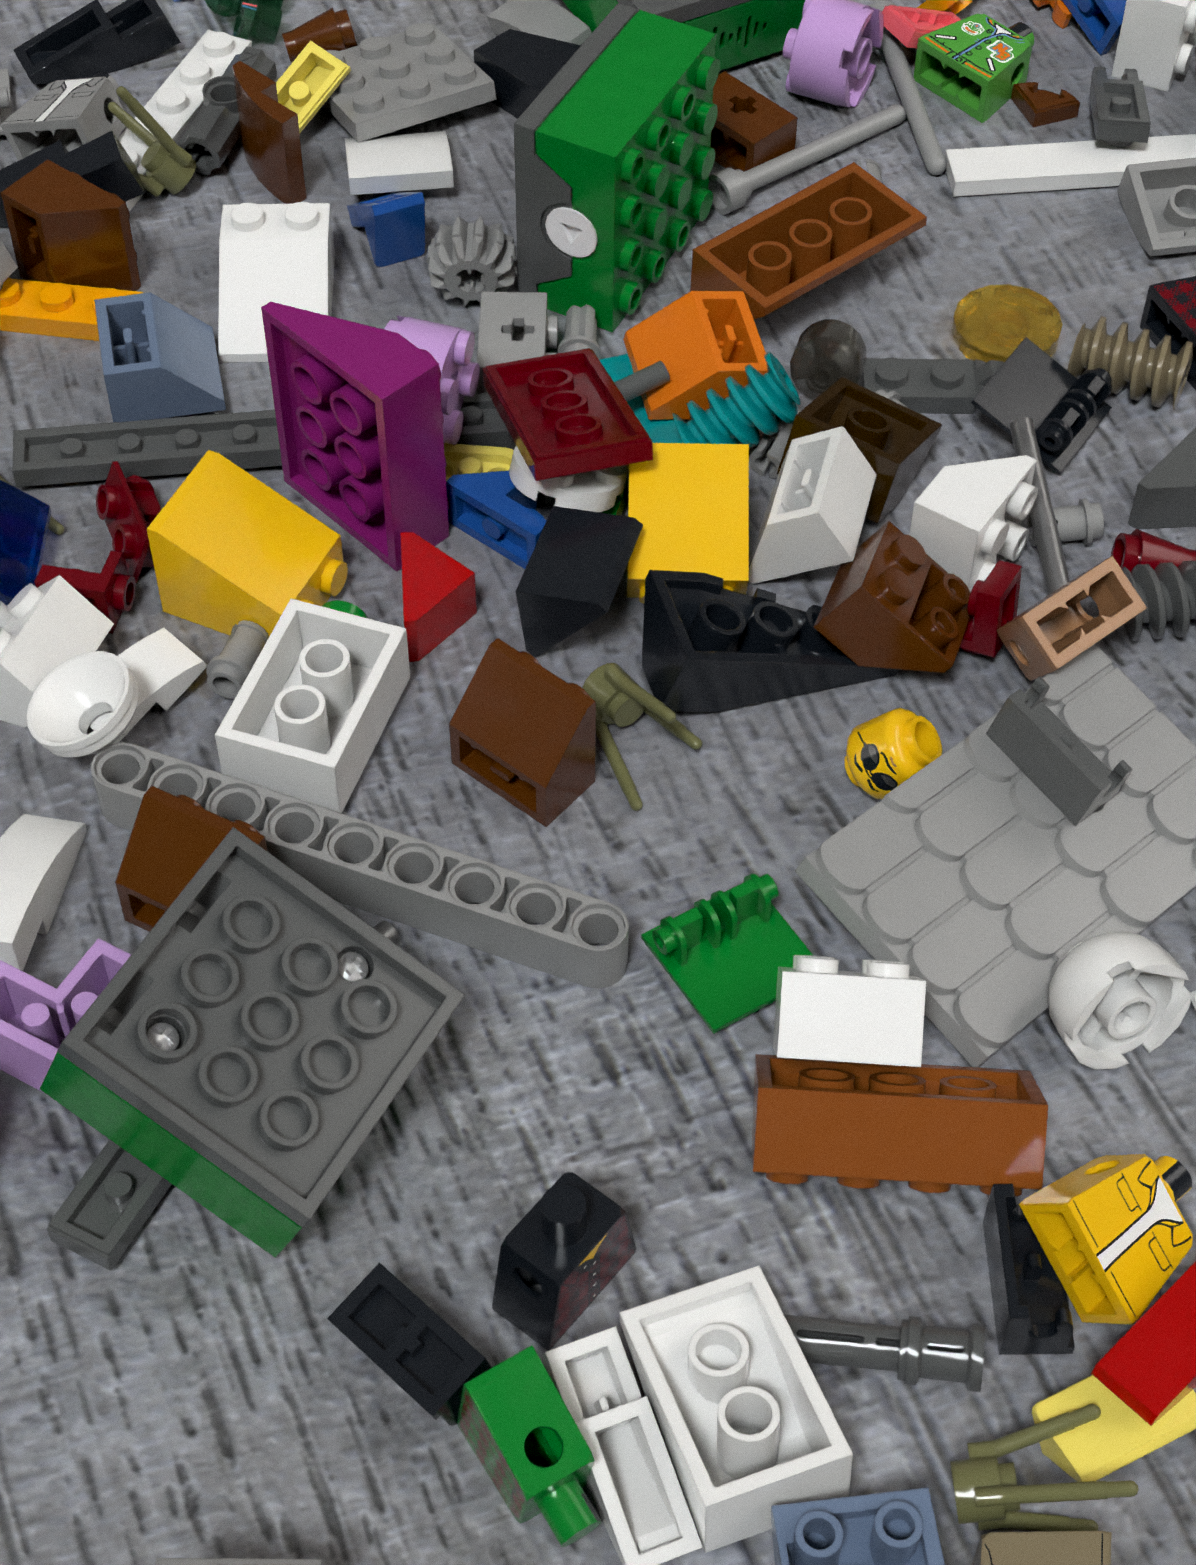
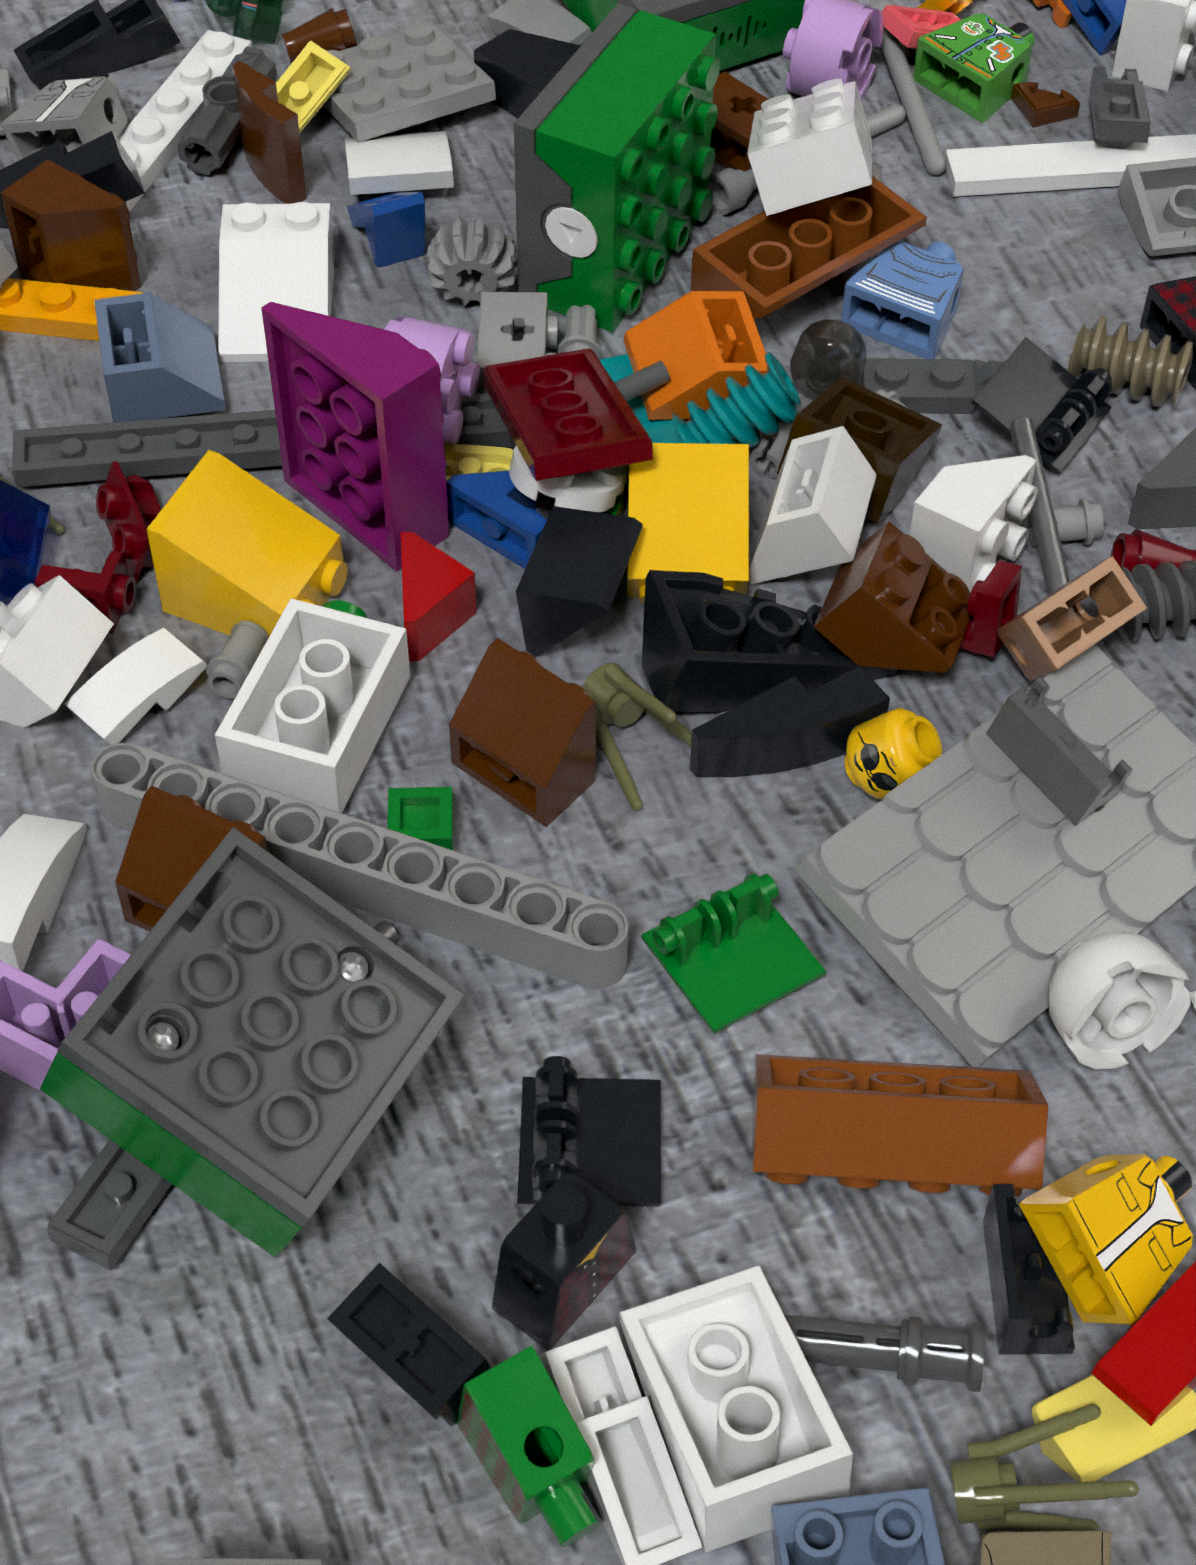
white piece [26,651,139,757] -> none
olive plant [108,86,196,197] -> none
white brick [773,955,926,1067] -> none
clear yellow tile [951,284,1063,363] -> none
none -> green plate [387,787,453,850]
none -> black hinge [517,1056,661,1207]
none -> black slope [690,666,890,777]
none -> white brick [747,79,872,216]
none -> medium blue torso [841,241,964,359]

